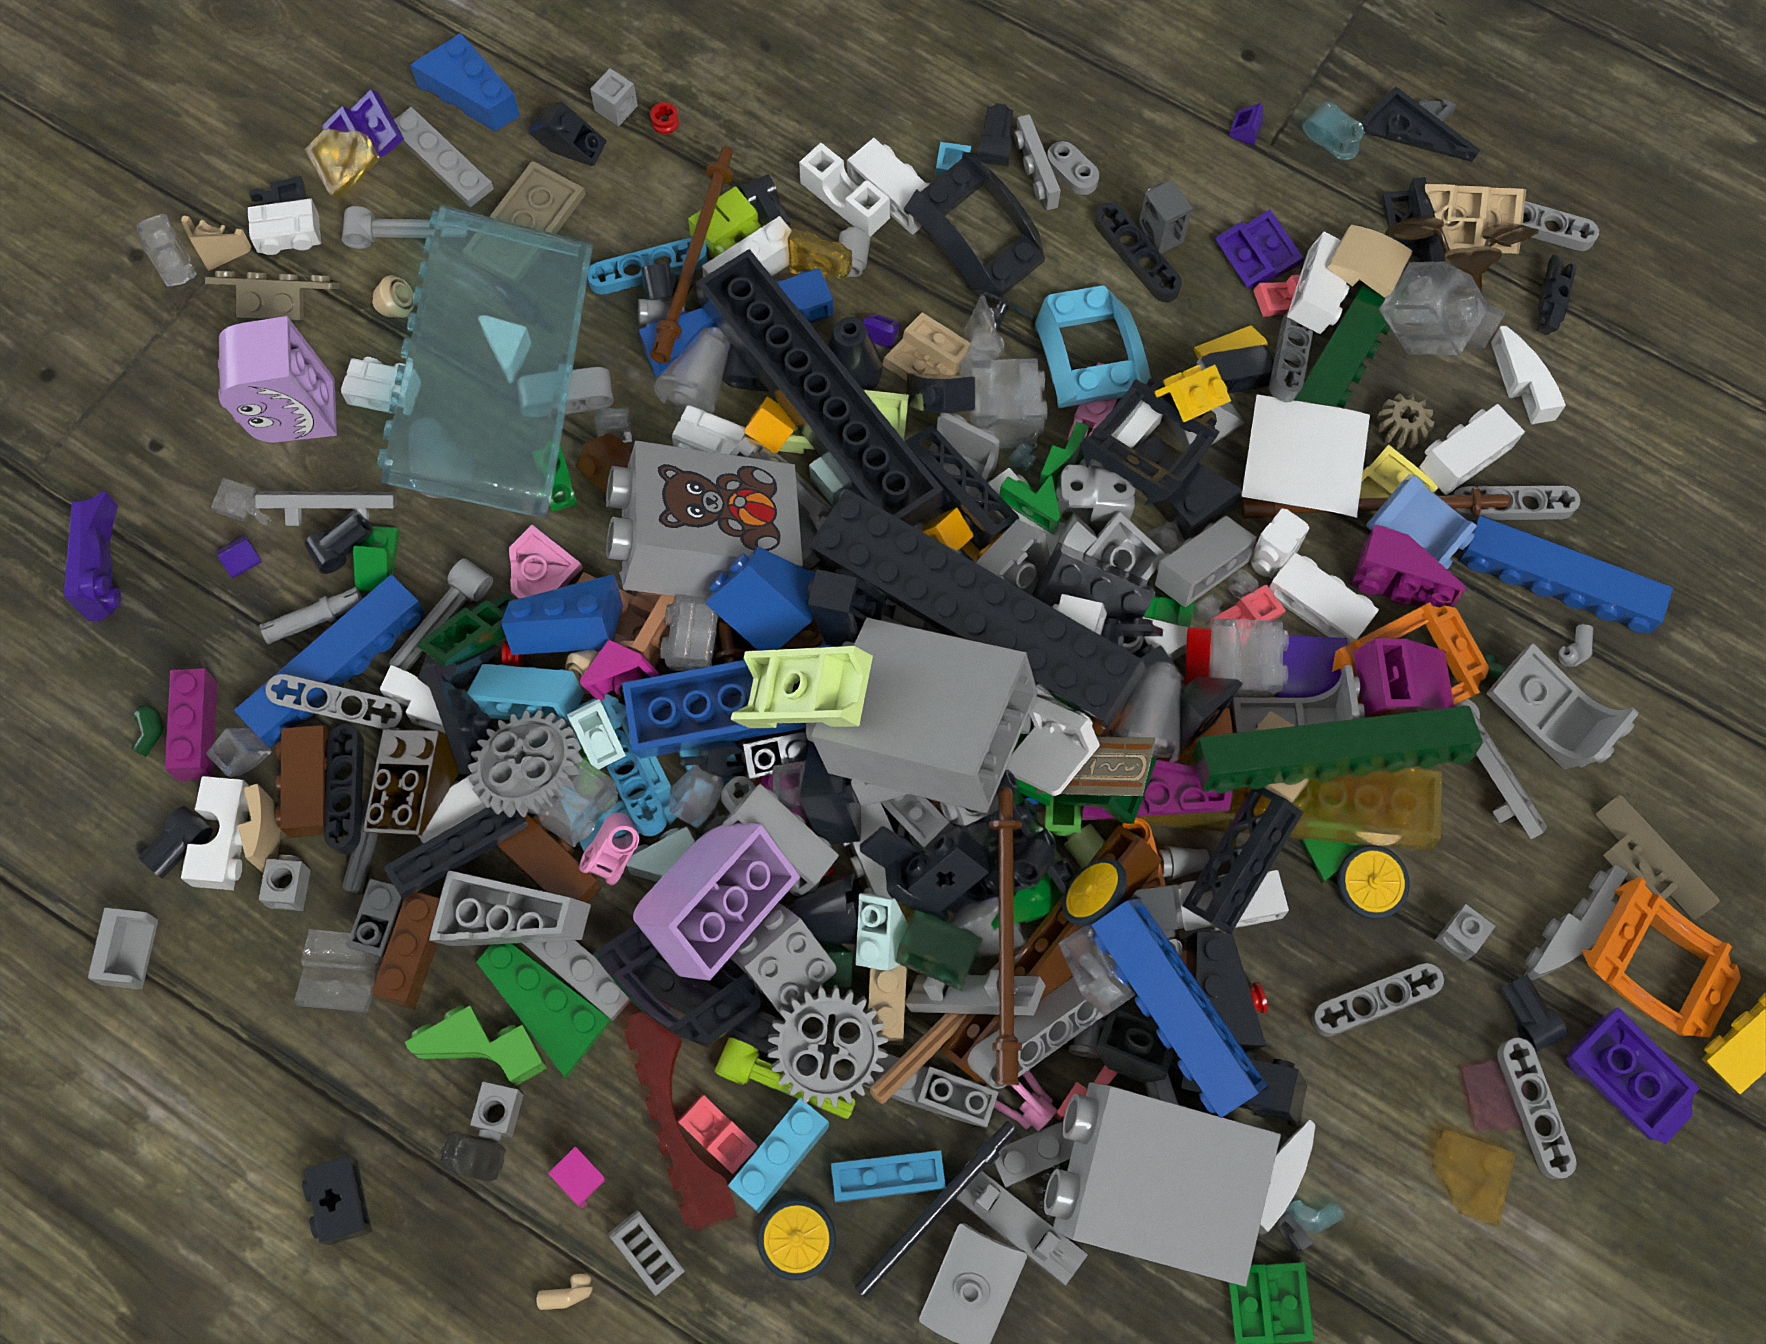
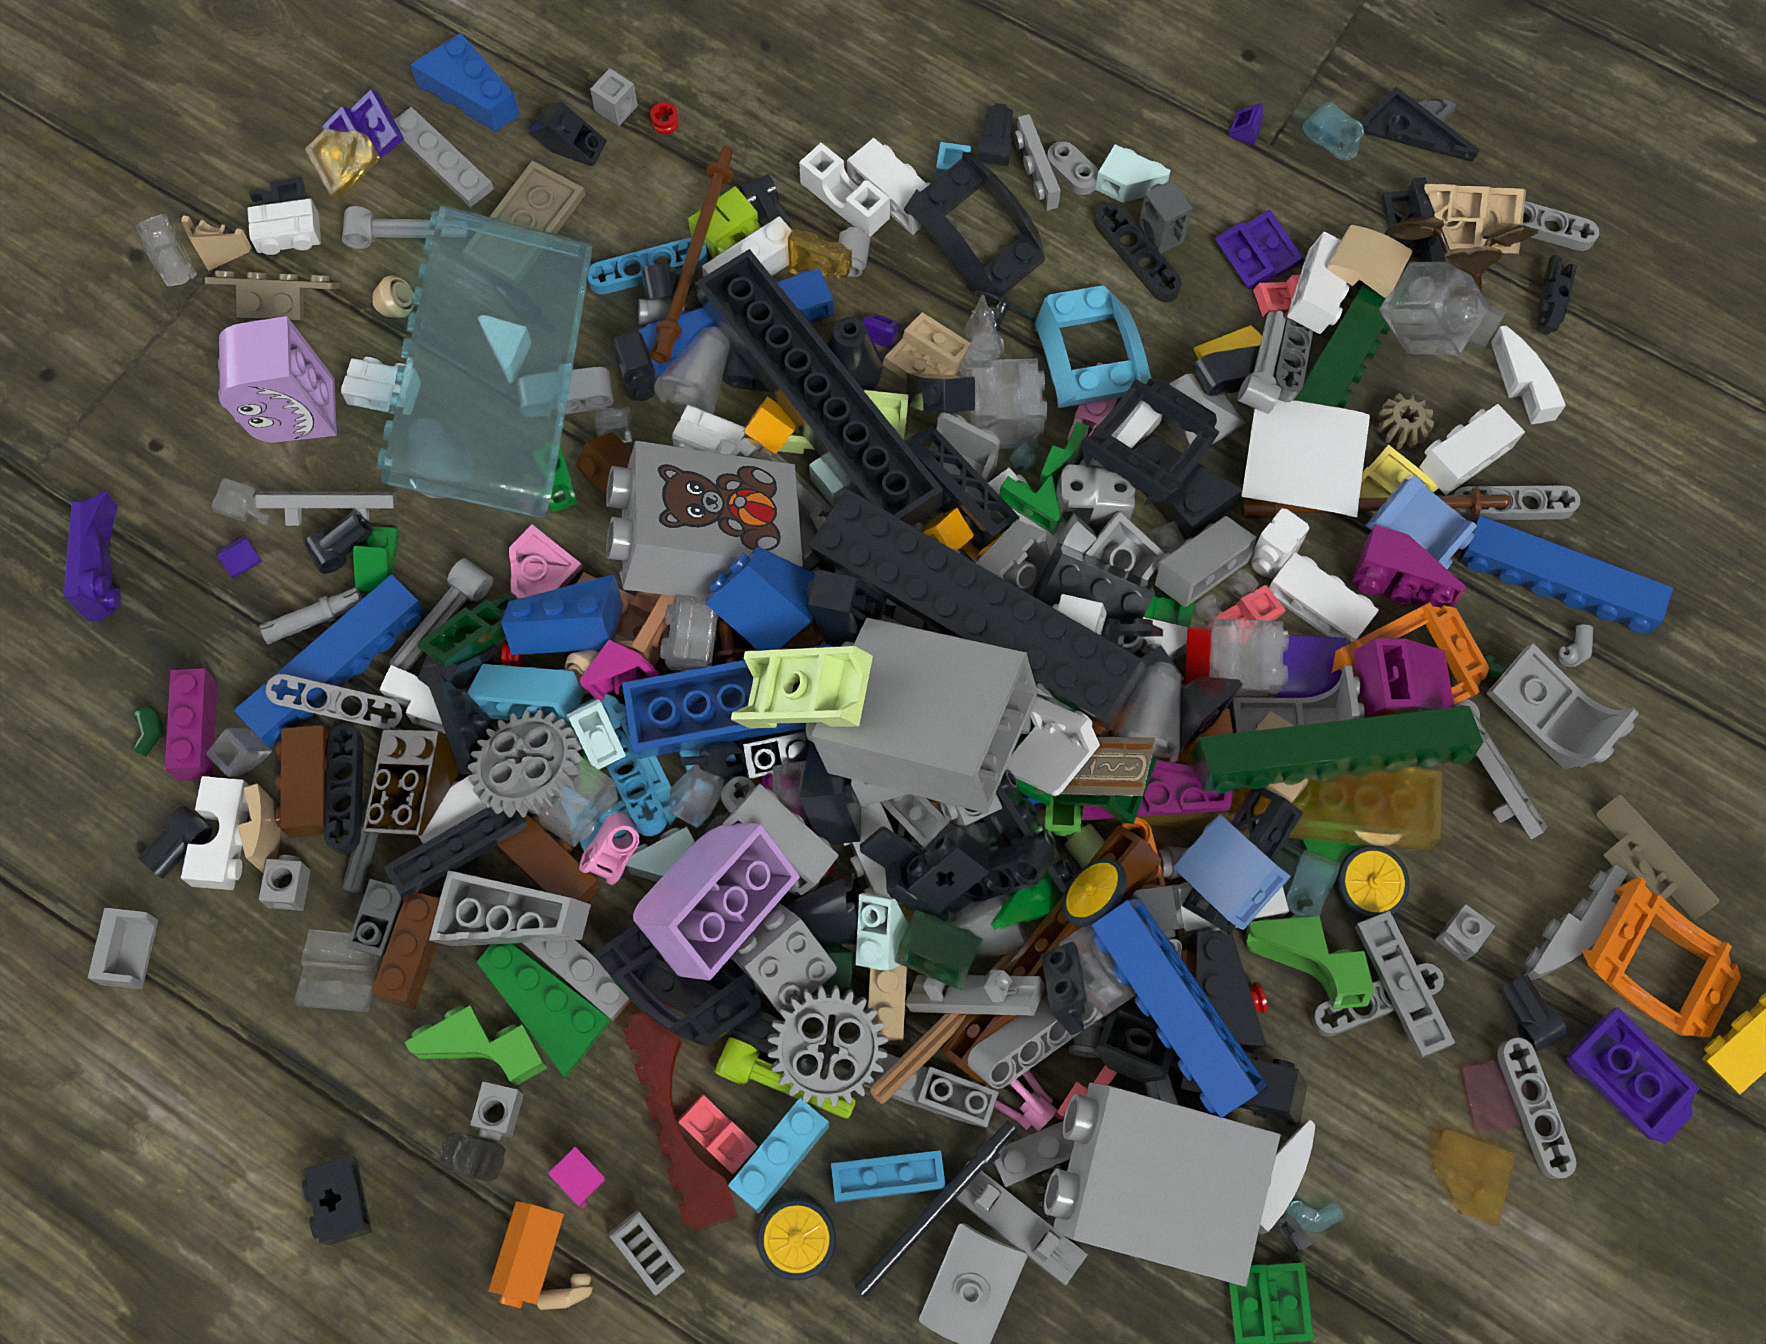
reddish brown bar [989,787,1022,1085] -> none
yellow bracket [1155,364,1231,422] -> none
none -> orange brick [488,1201,564,1309]
none -> black brick [612,331,658,401]
none -> black bracket [1041,942,1087,1036]
none -> light aqua slope [1095,144,1171,203]
none -> medium blue panel [1173,814,1291,930]
none -> light grey axle [1237,310,1286,414]
none -> bright green arch [1245,914,1374,1009]
none -> clear light blue piece [1286,849,1340,917]
none -> light grey hinge [1355,911,1455,1059]

